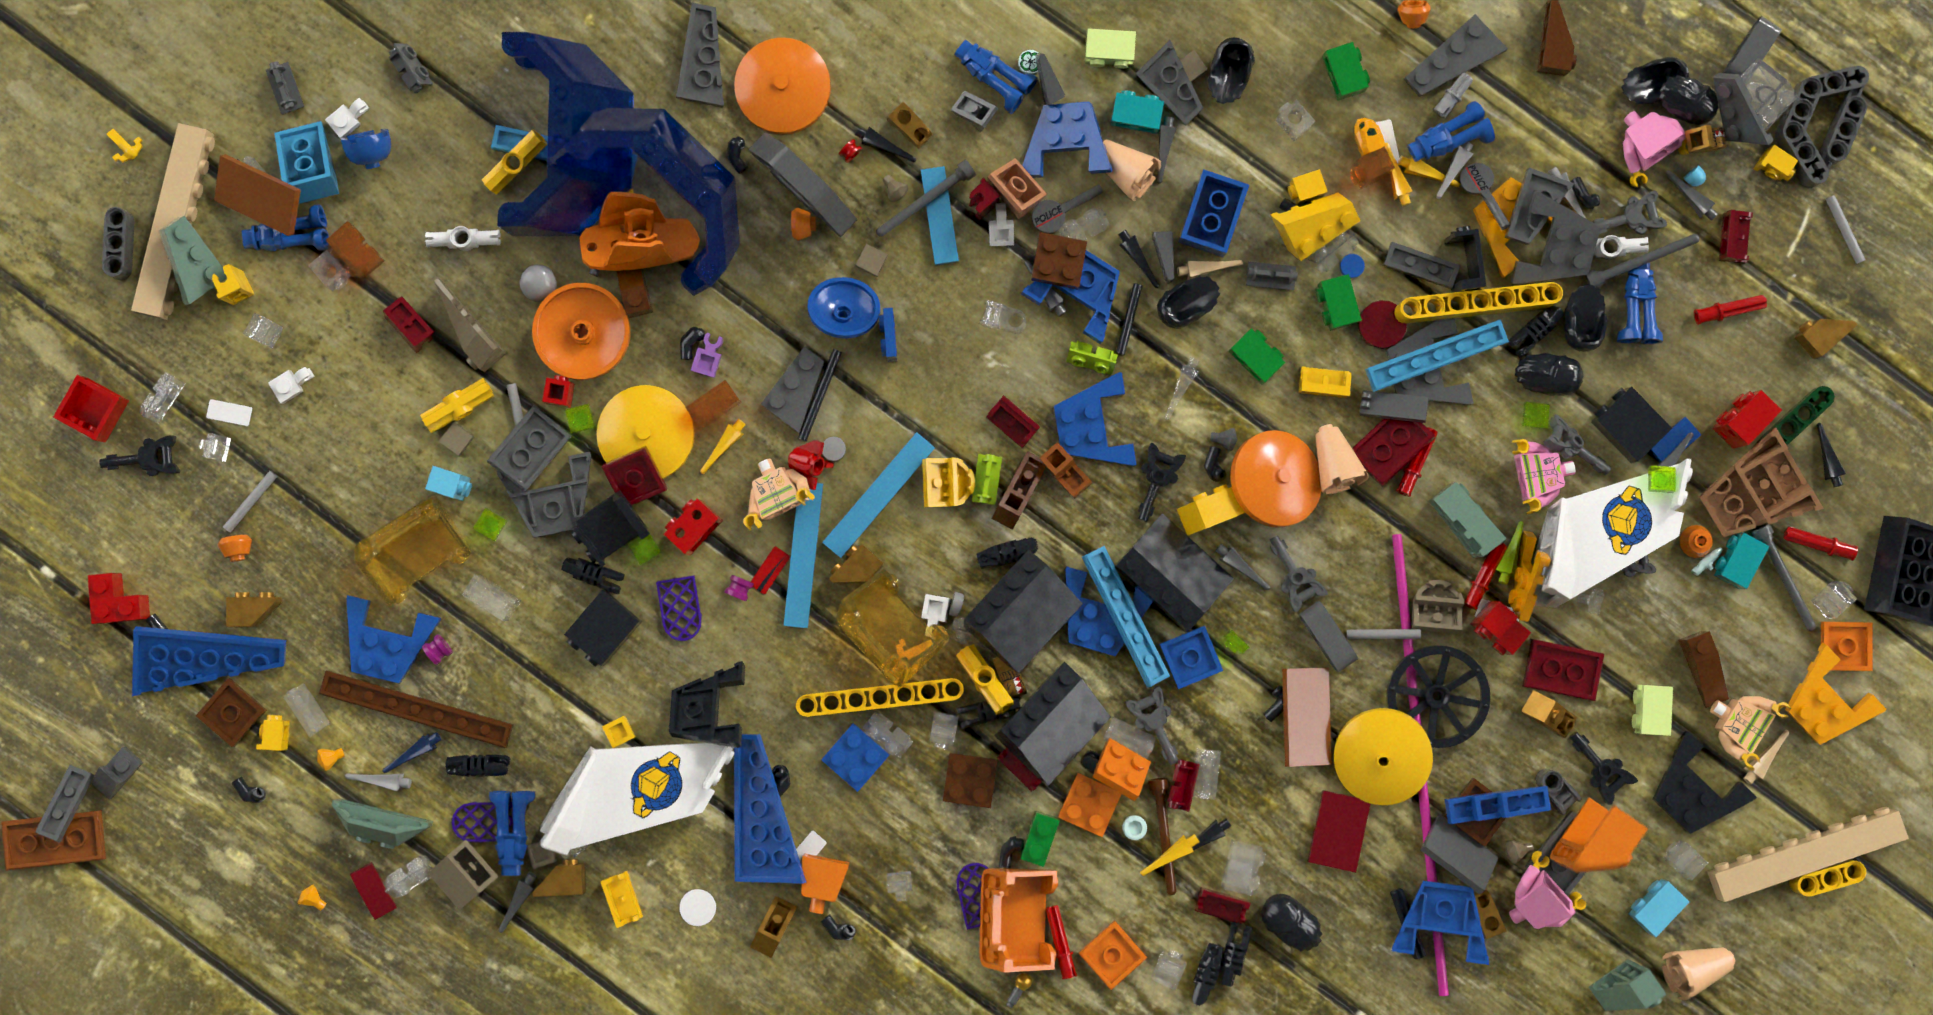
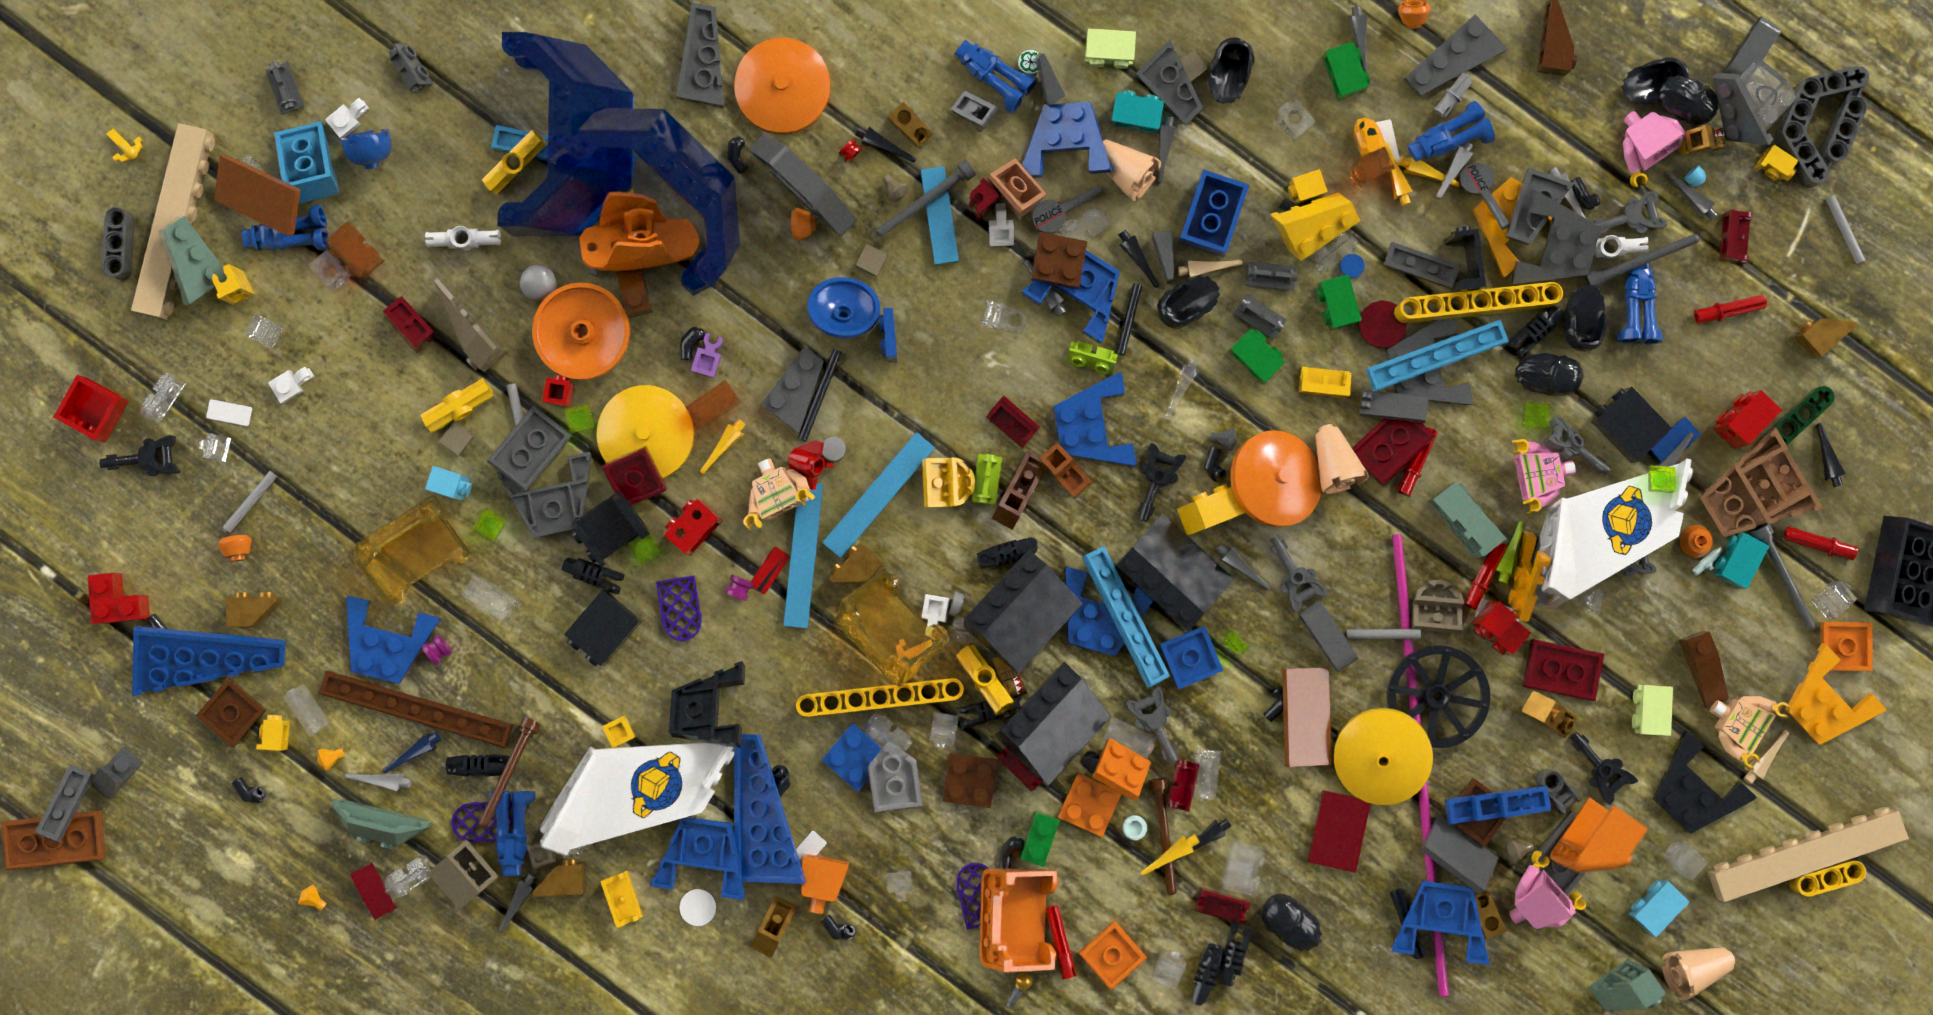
none -> reddish brown piece [479,717,541,829]
none -> blue wing [650,816,745,900]
none -> light grey tile [868,741,923,813]
none -> dark grey hinge [1233,294,1287,340]
none -> dark grey piece [1348,6,1368,71]

